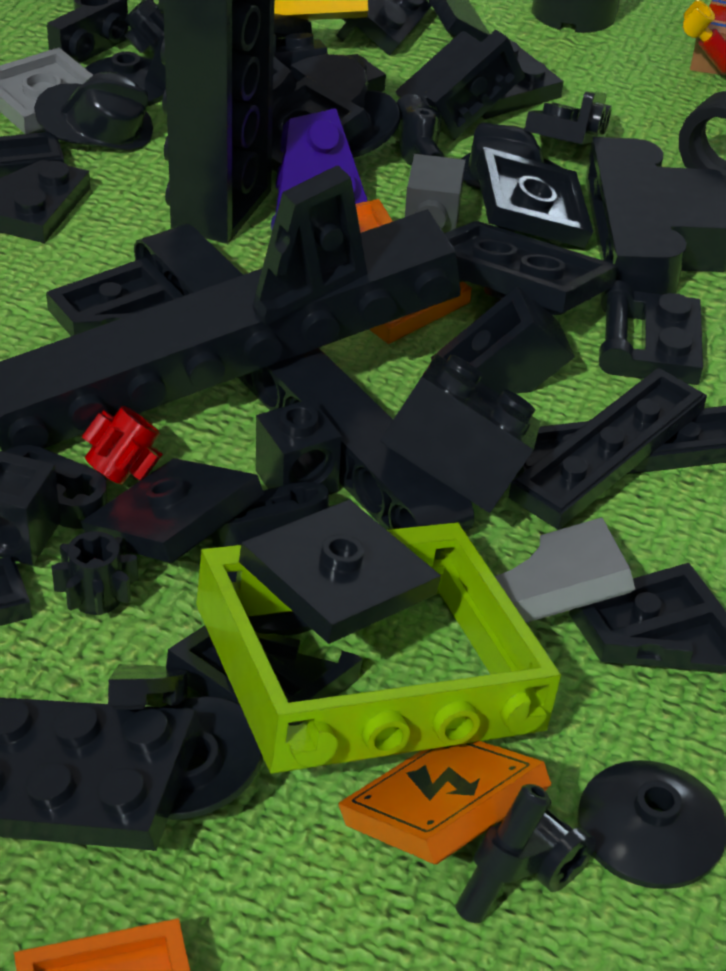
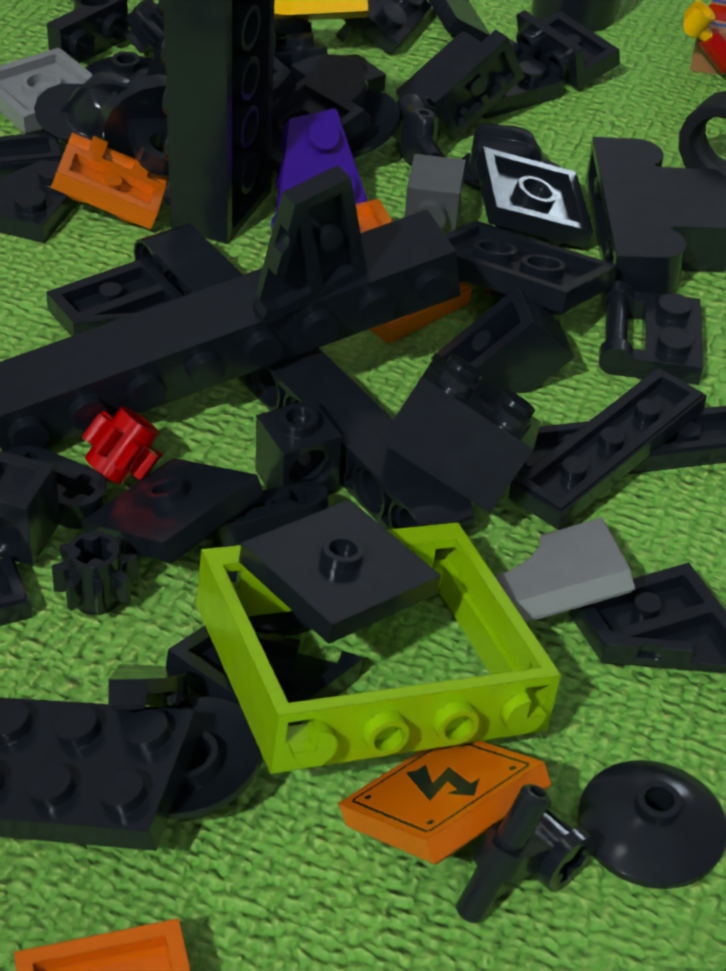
black bracket [524,91,612,144] -> none
none -> orange plate [50,132,168,230]
none -> black tile [99,74,169,176]
none -> black bracket [516,10,620,90]

